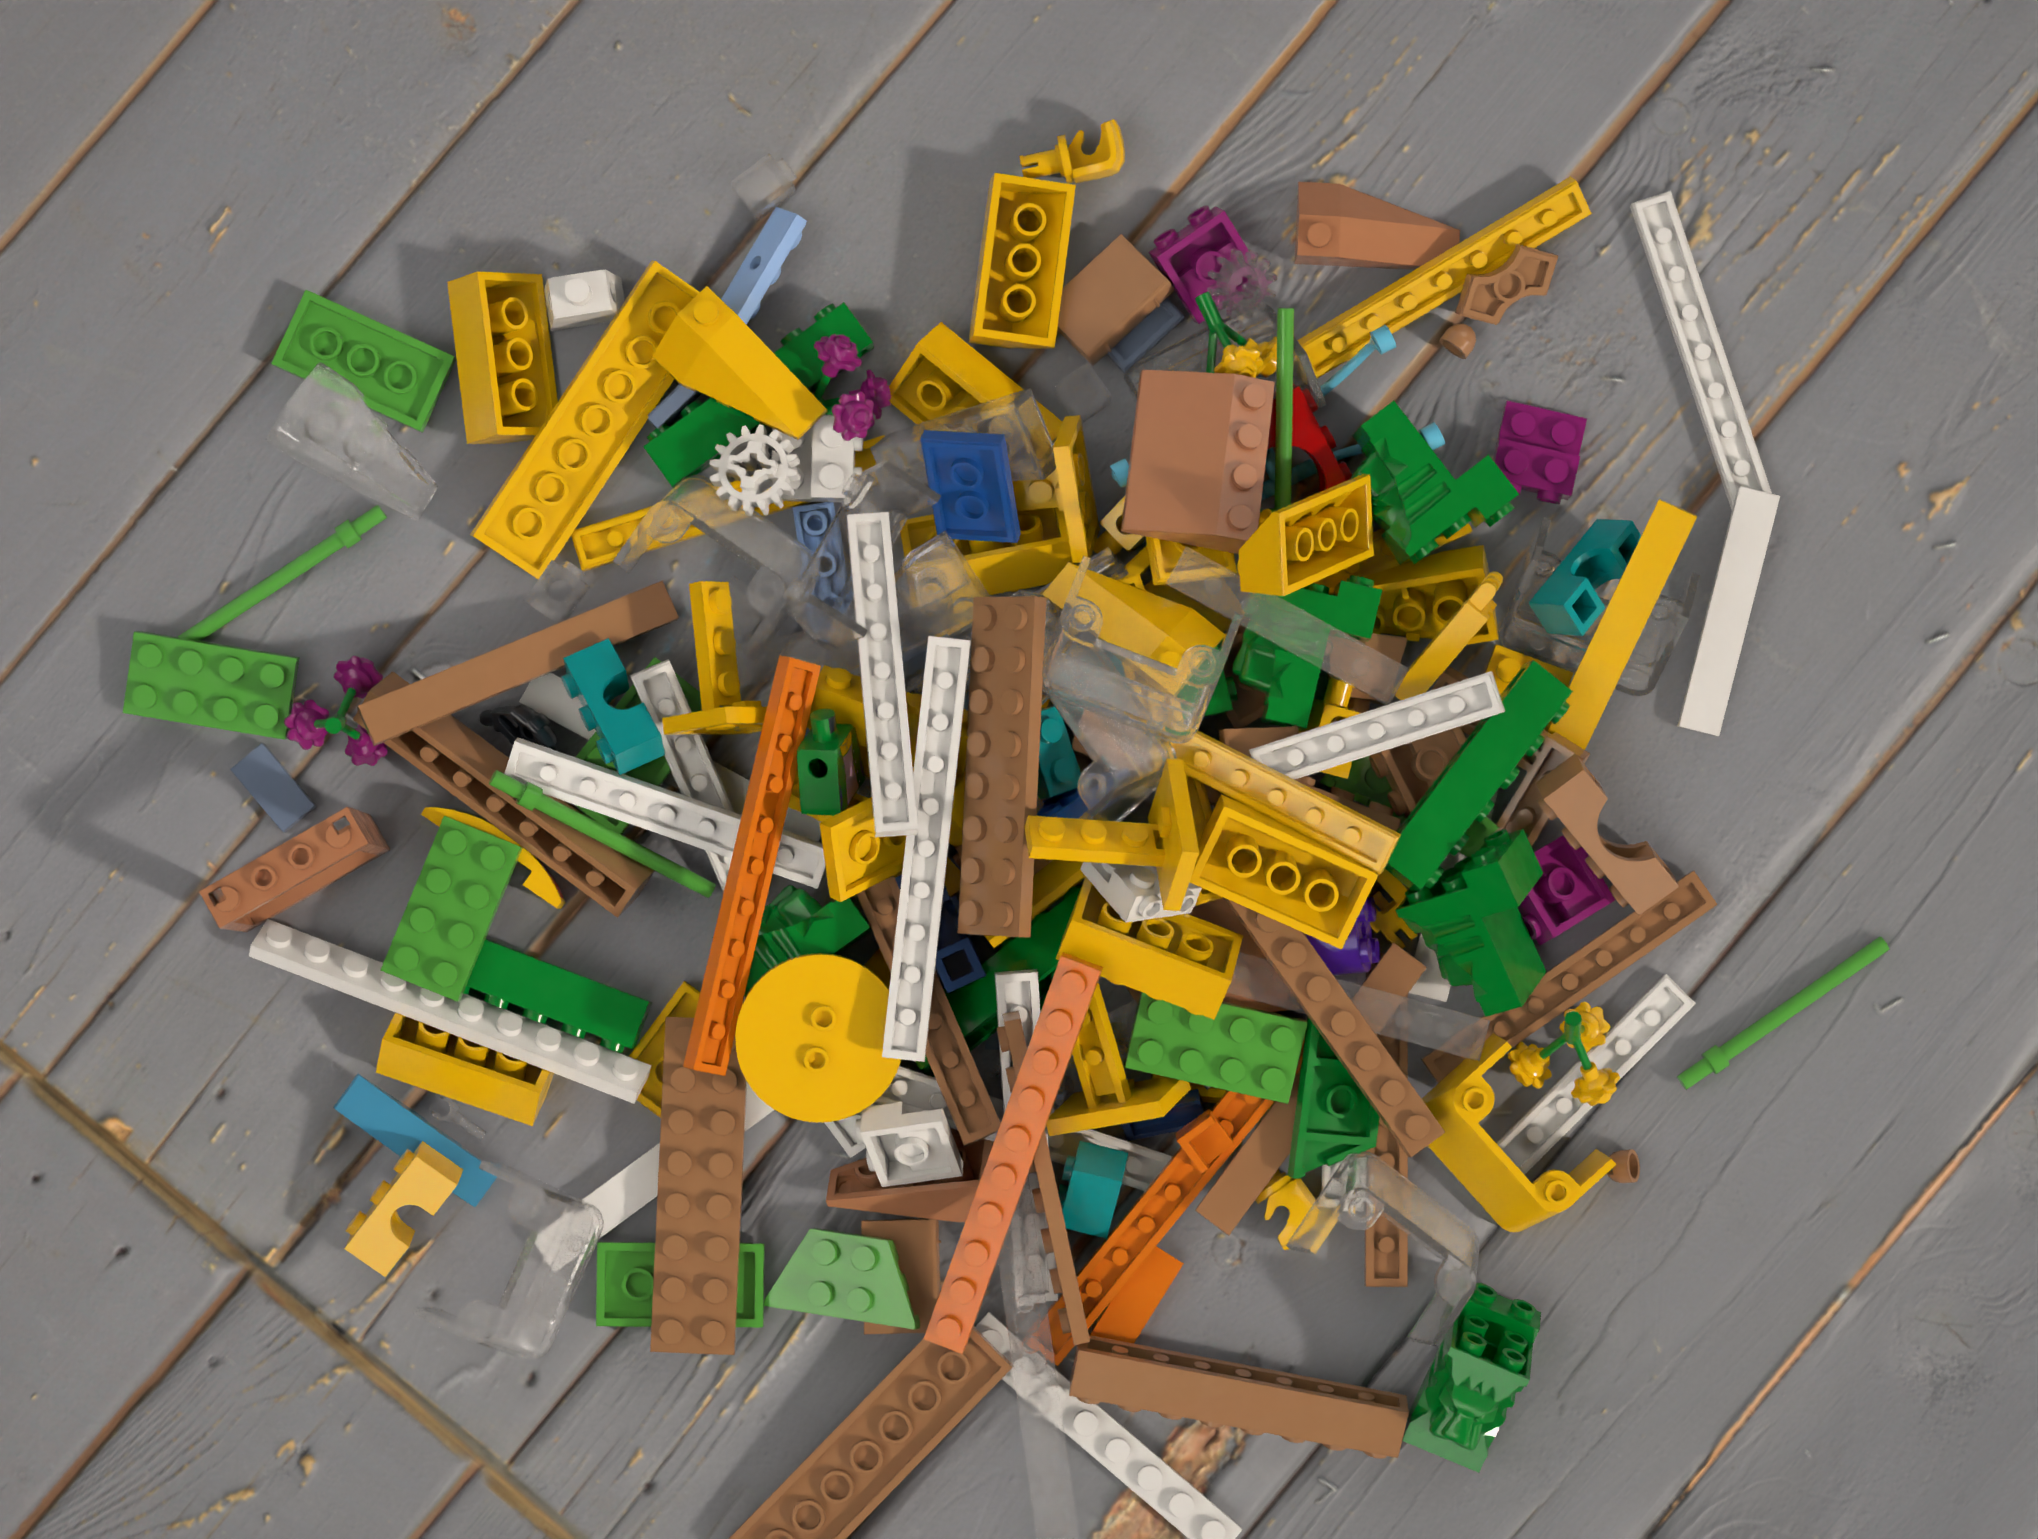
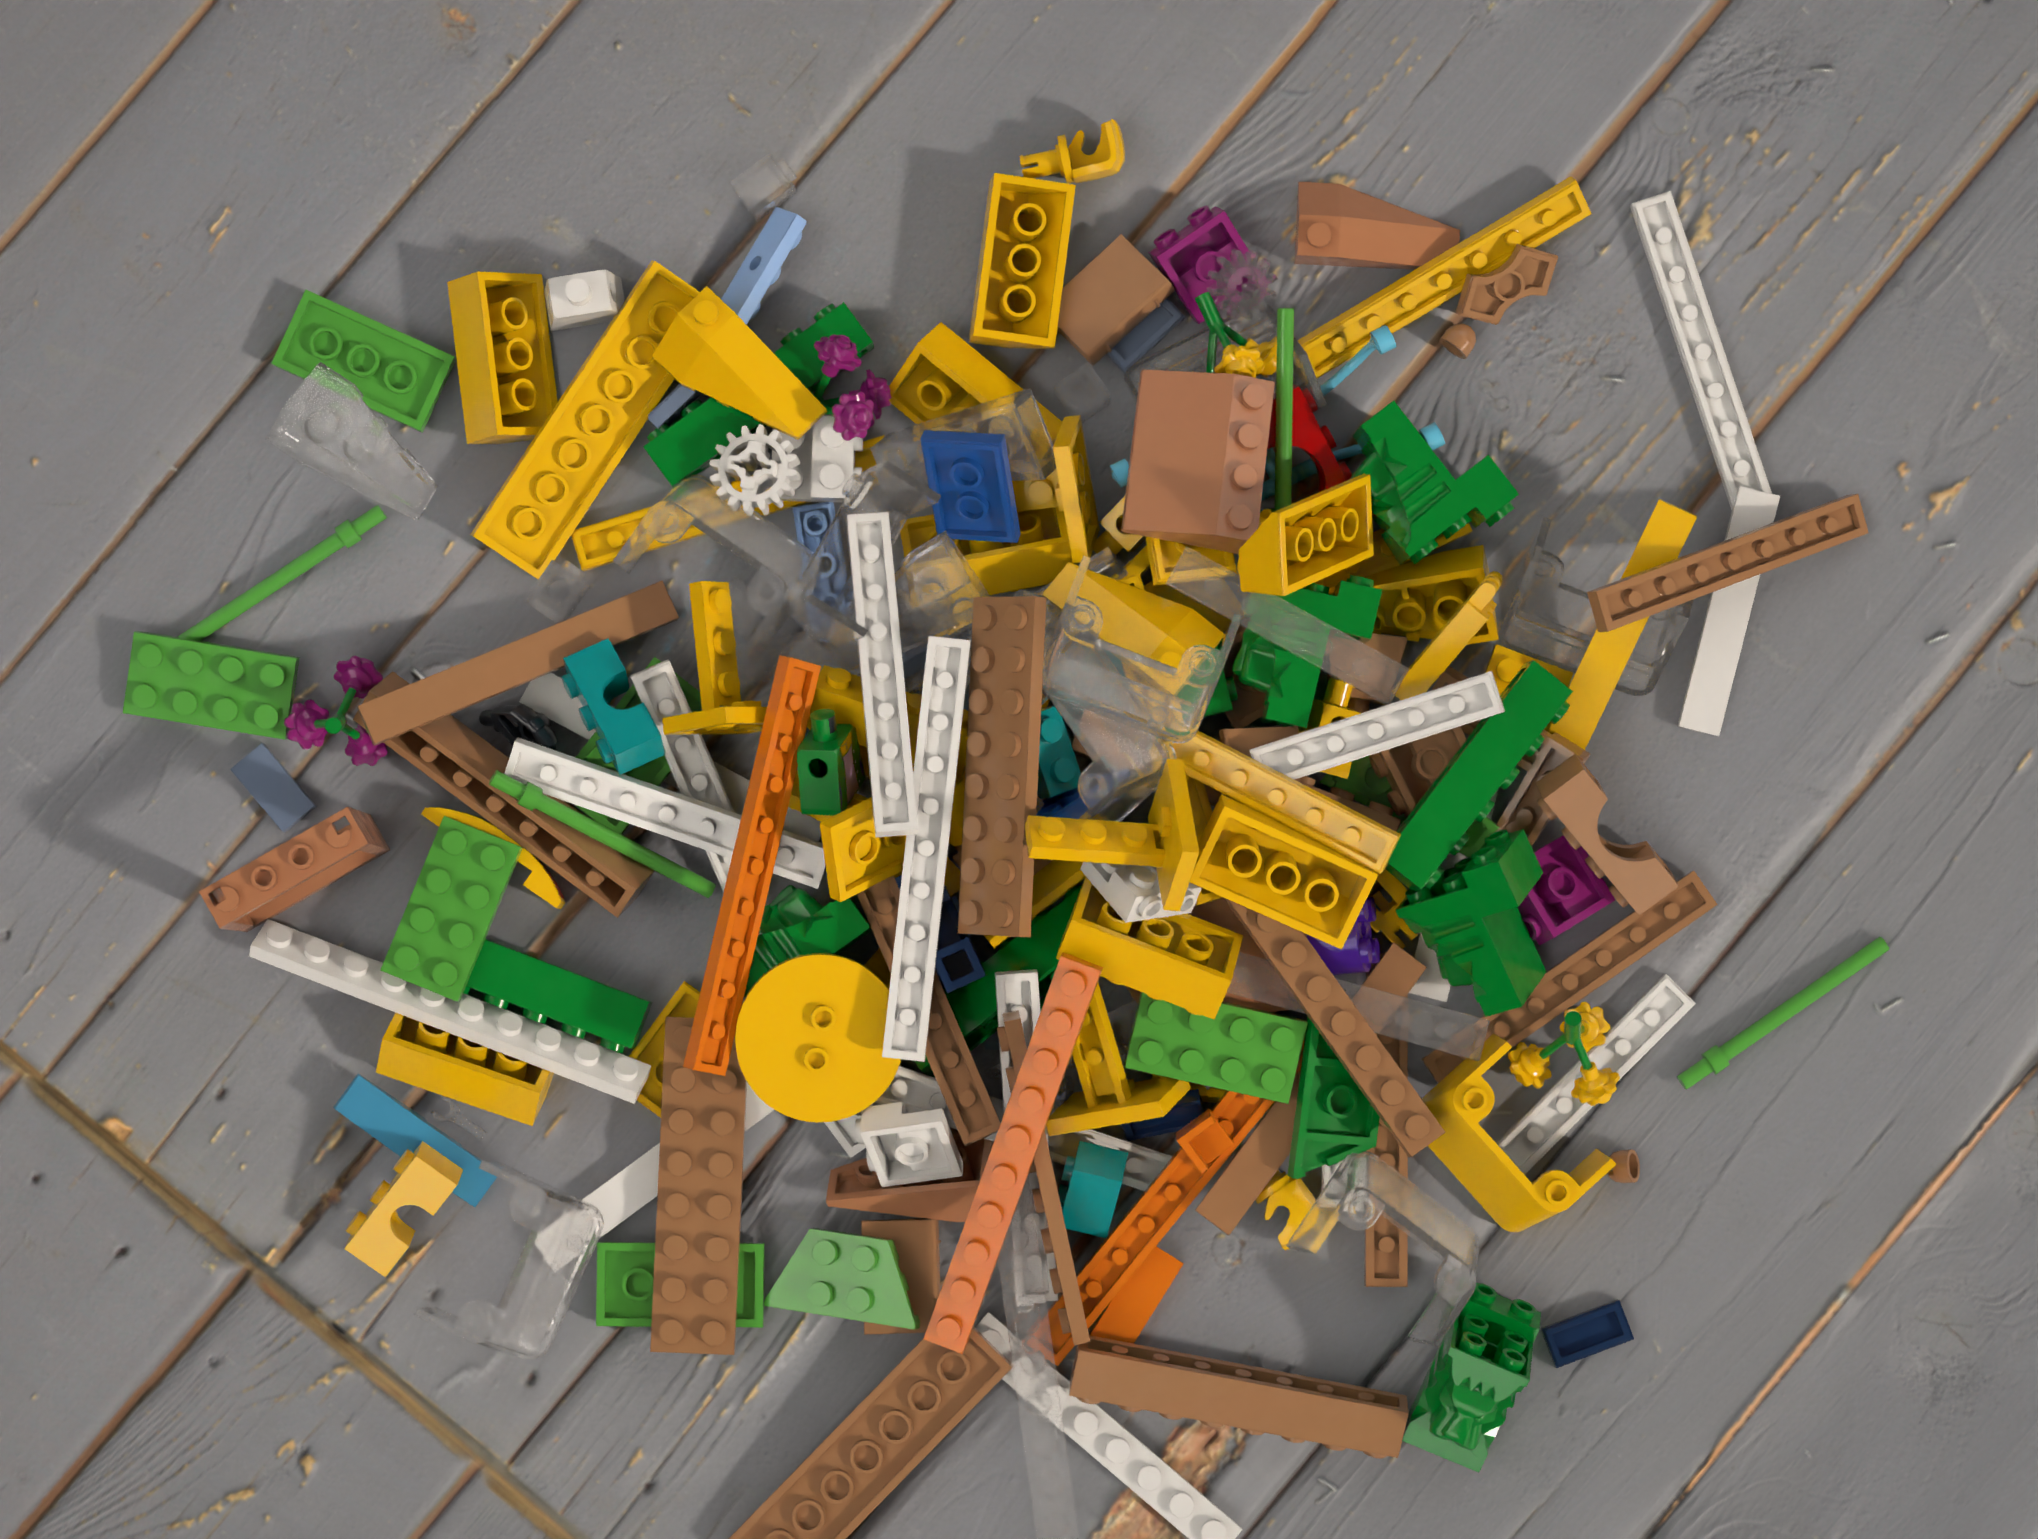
magenta plate [1493,400,1587,504] -> none
teal arch [1528,519,1641,636] -> none
none -> dark blue tile [1540,1299,1634,1368]
none -> medium nougat plate [1587,494,1869,632]

